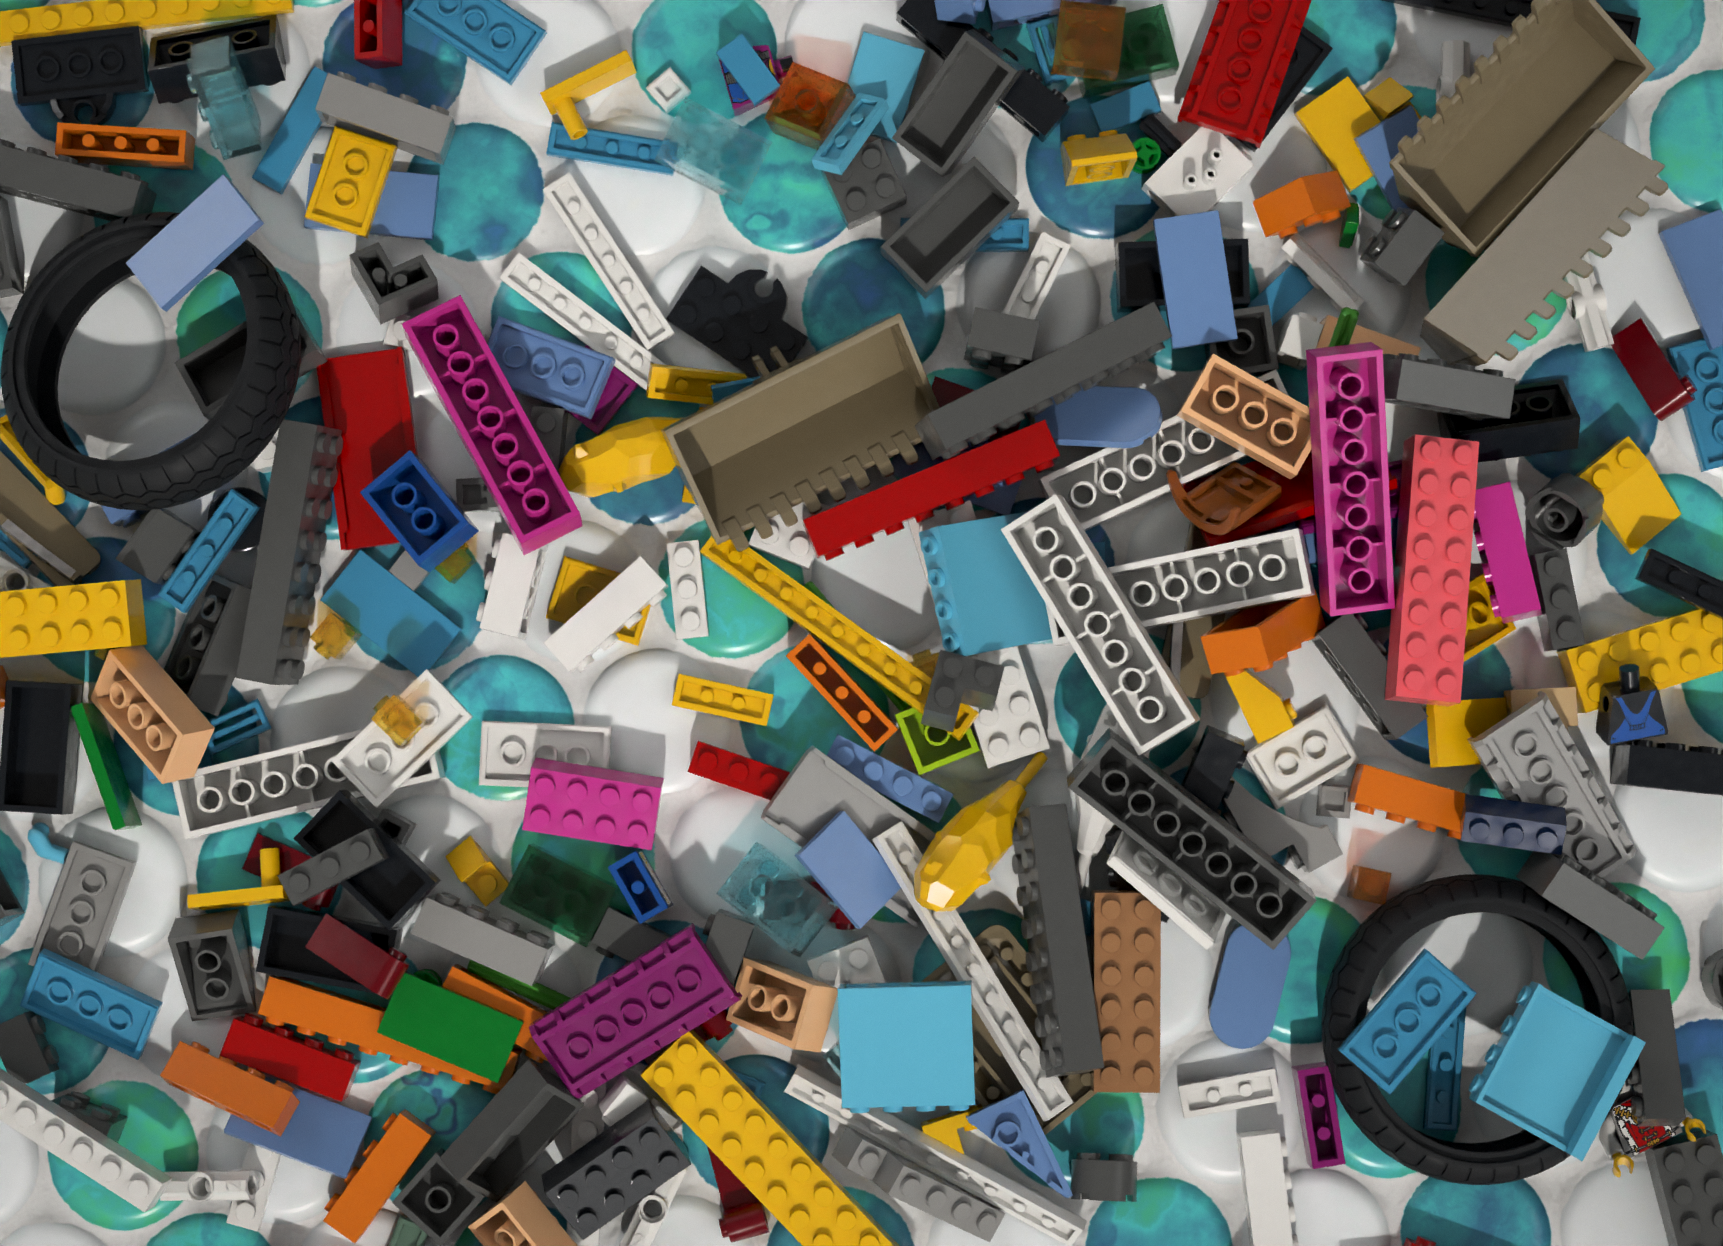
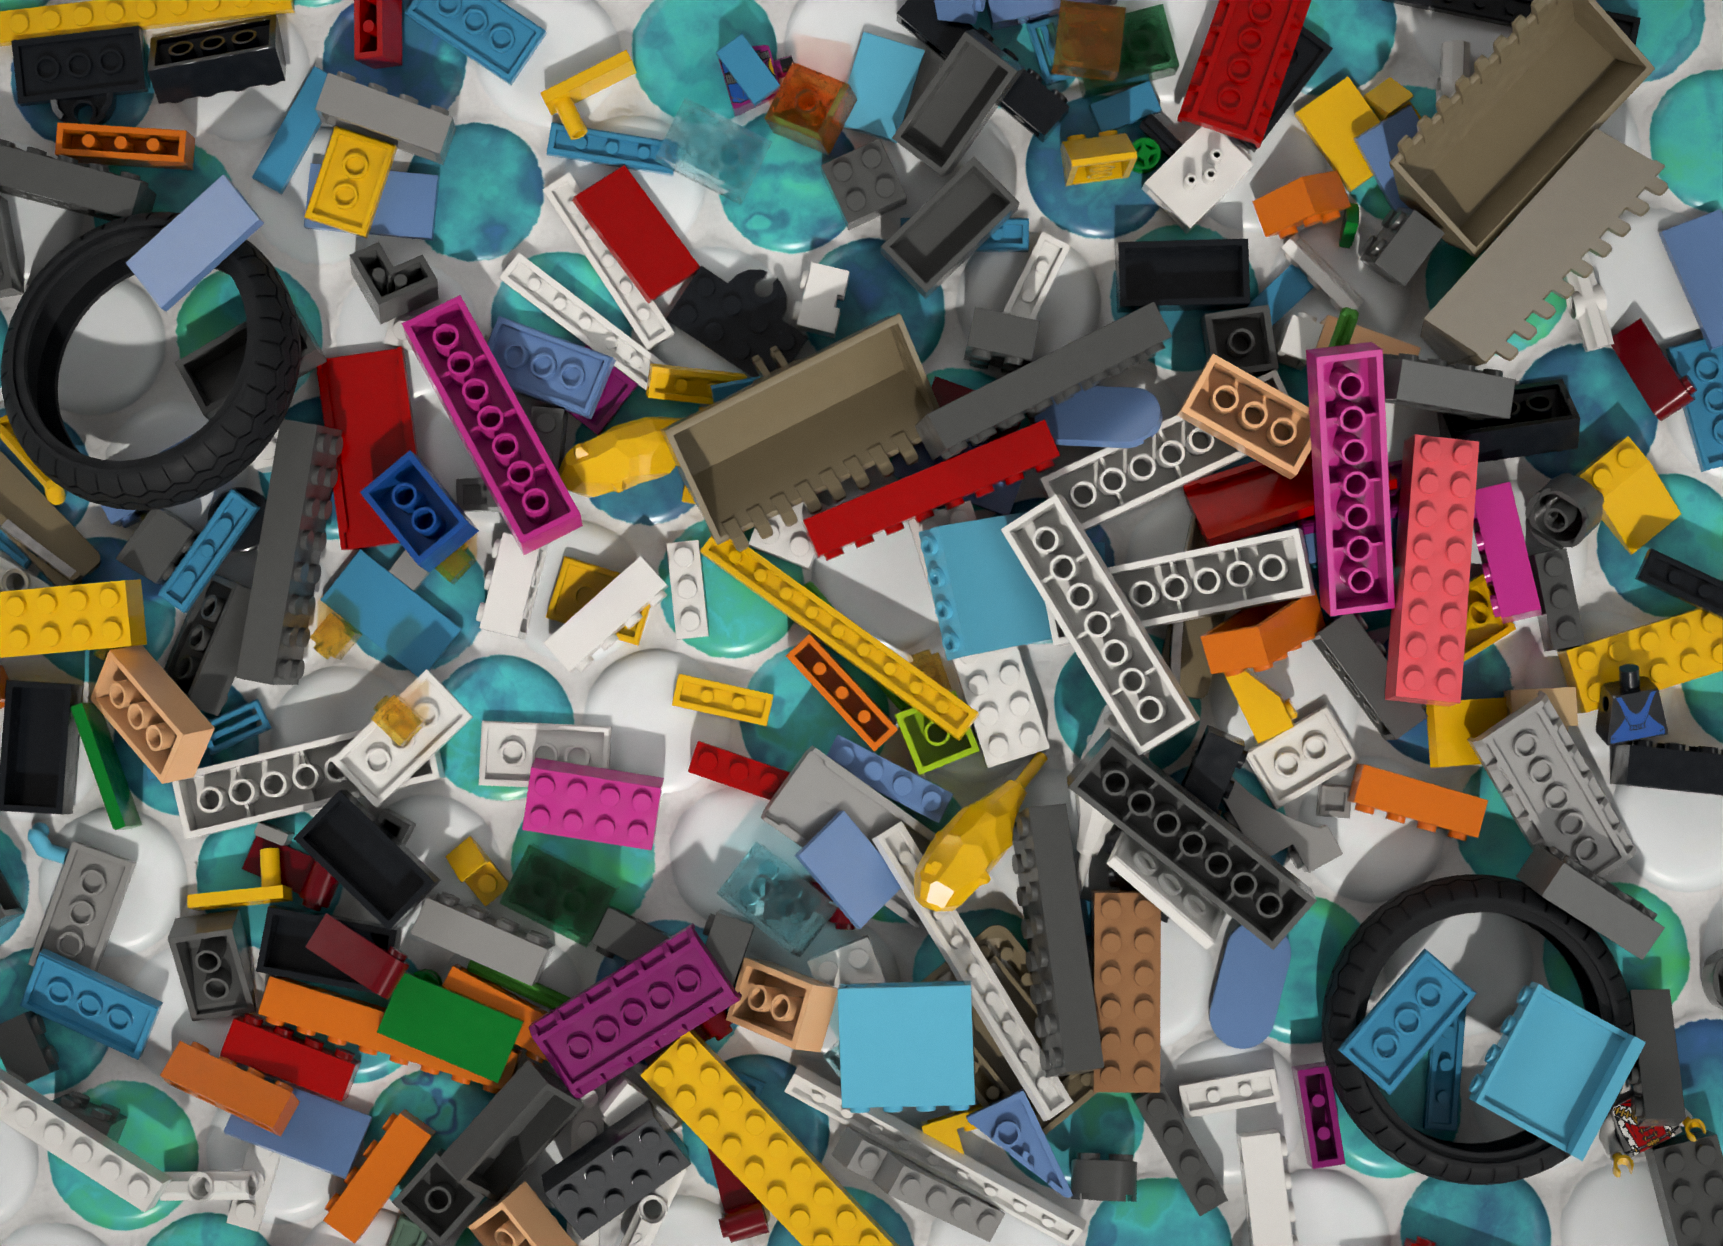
clear light blue brick [187,35,262,160] -> none
dark grey brick [278,828,389,906] -> none
blue brick [608,849,673,924] -> none
white tile [646,67,691,114] -> none
medium azure plate [811,93,889,175] -> none
dark grey brick [921,650,1004,732] -> none
medium blue tile [1153,210,1238,349] -> none
dark orange piece [1166,461,1282,535] -> none
clear orange brick [1347,865,1392,905] -> none
dark blue brick [1460,794,1567,855] -> none
none -> light grey tile [254,822,295,846]
none -> red tile [572,165,700,304]
none -> white brick [792,262,850,338]
none -> dark grey brick [1131,1082,1228,1216]

